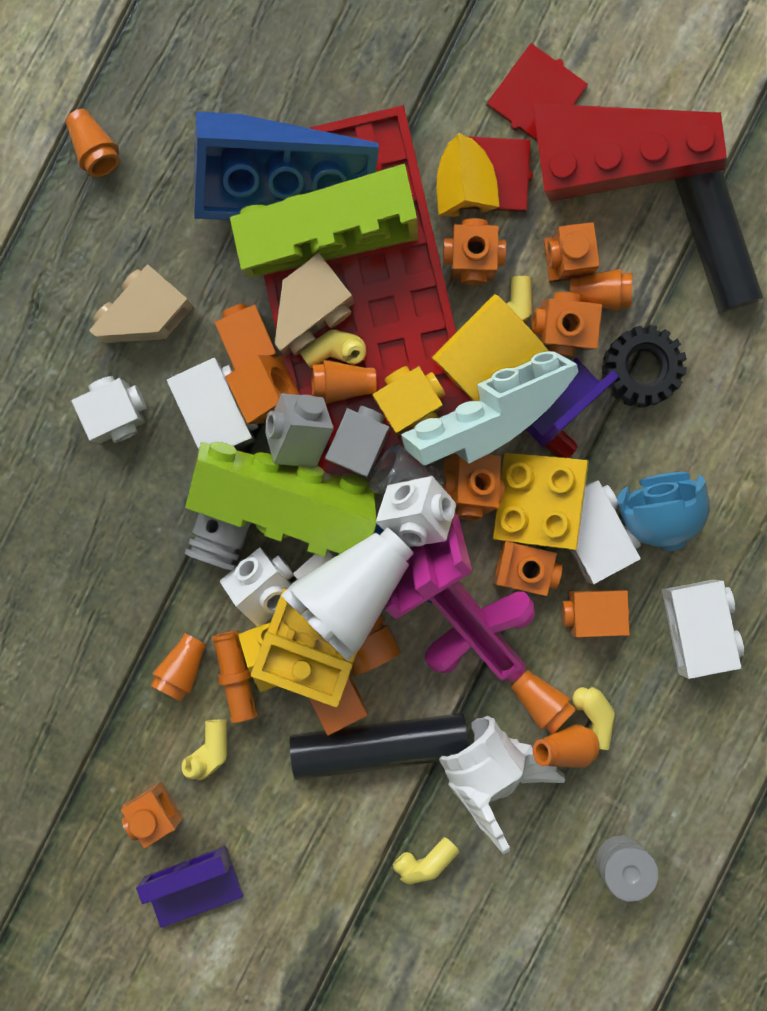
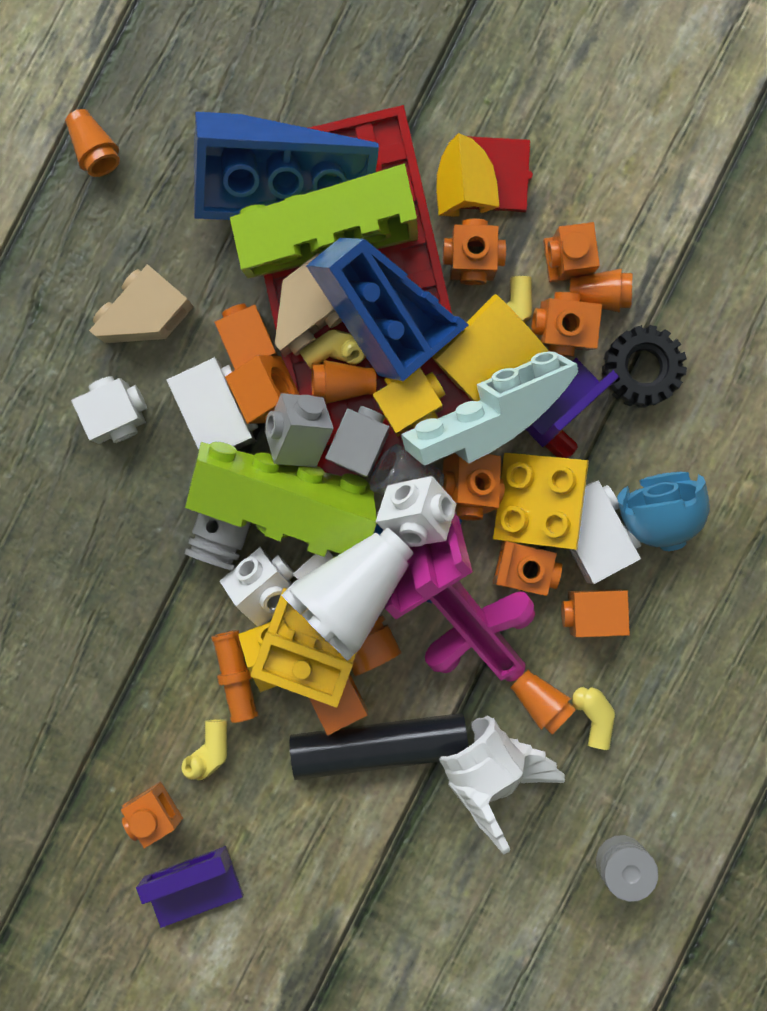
orange cone [150,633,207,702] -> none
light yellow arm [393,837,460,885] -> none
red piece [486,43,588,142] -> none
red wedge [533,103,727,202] -> none
orange cone [533,724,599,768] -> none
white brick [662,579,744,679] -> none
black brick [675,171,763,314] -> none
none -> blue wedge [306,238,469,381]

